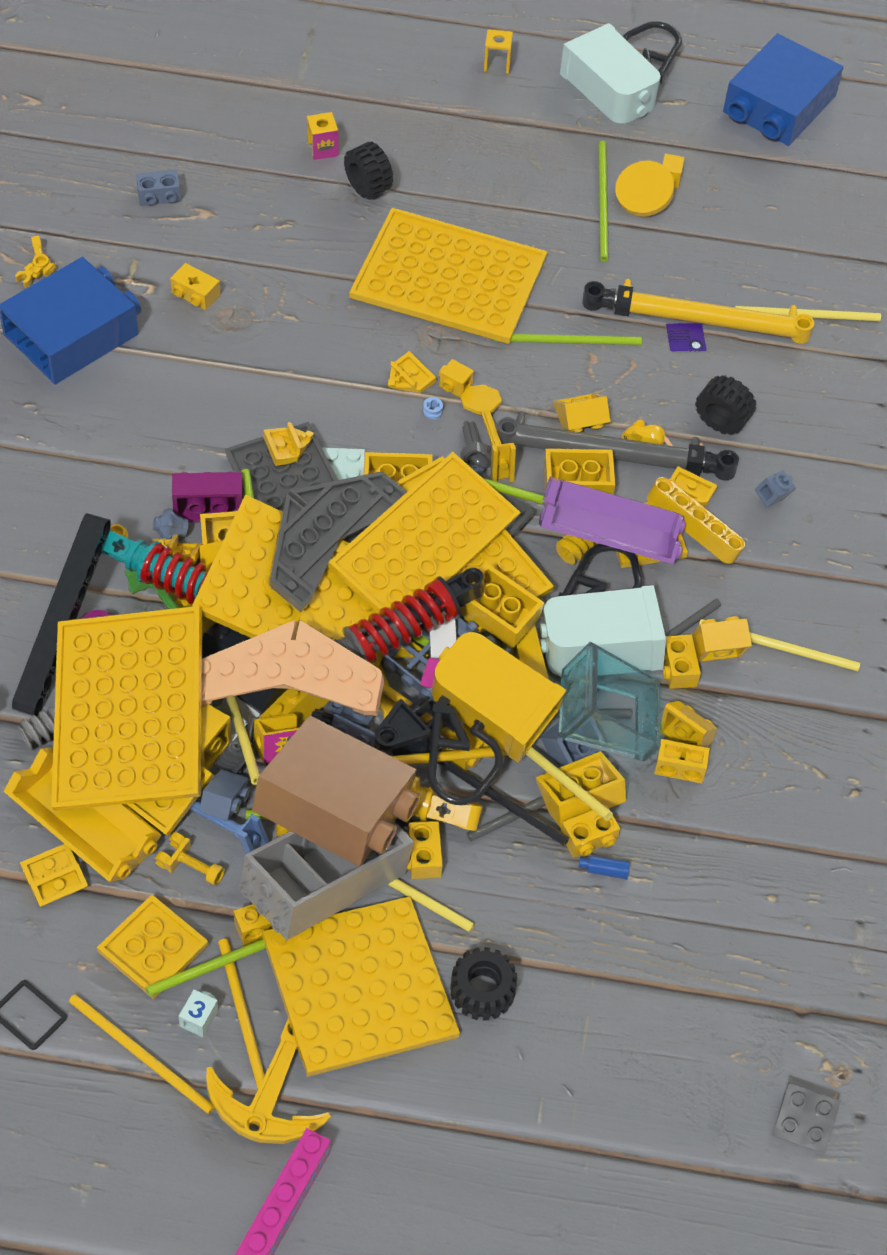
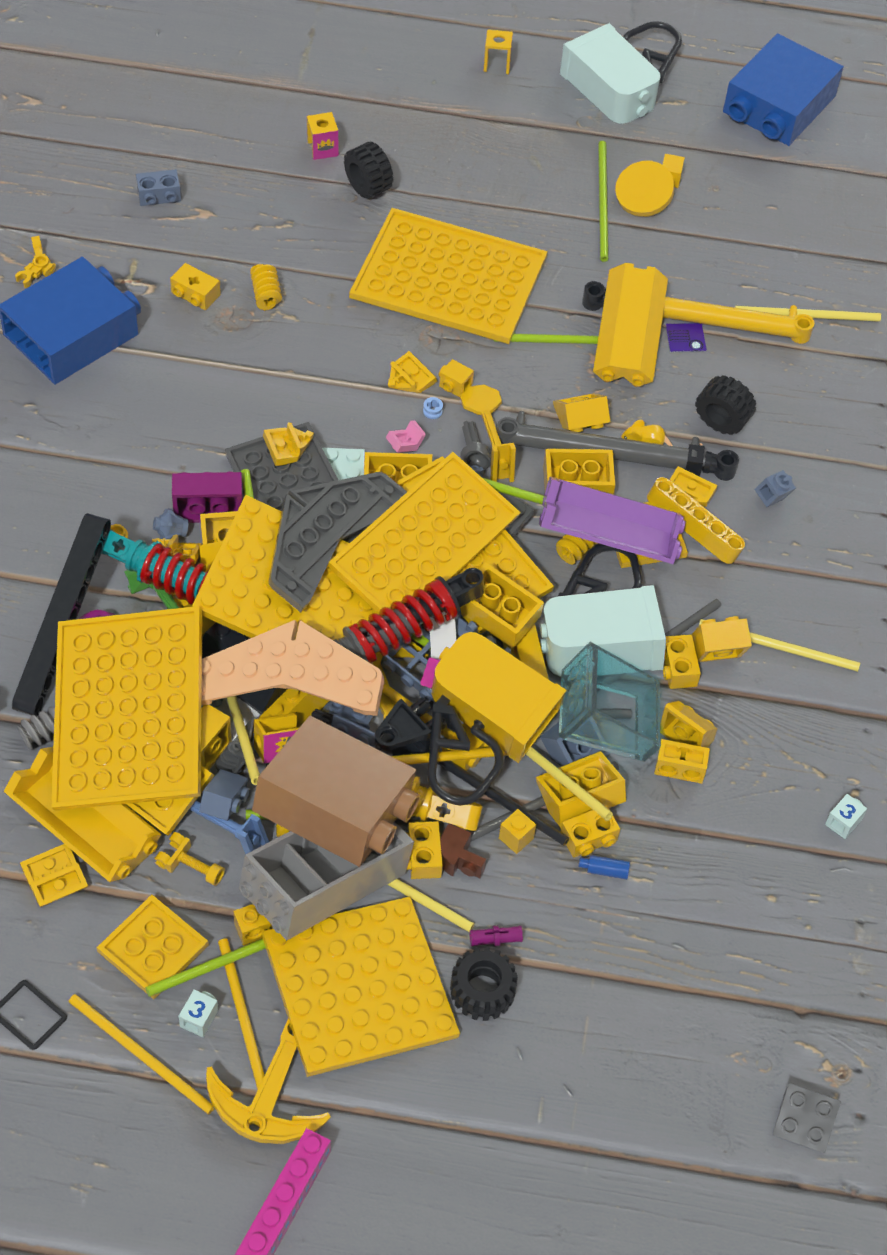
none -> yellow piece [250,264,282,311]
none -> bright pink bracket [386,420,426,453]
none -> copper brick [440,823,486,878]
none -> magenta pin [469,925,523,947]
none -> yellow brick [499,809,536,854]
none -> yellow panel [593,263,668,387]
none -> light aqua brick [825,794,867,839]

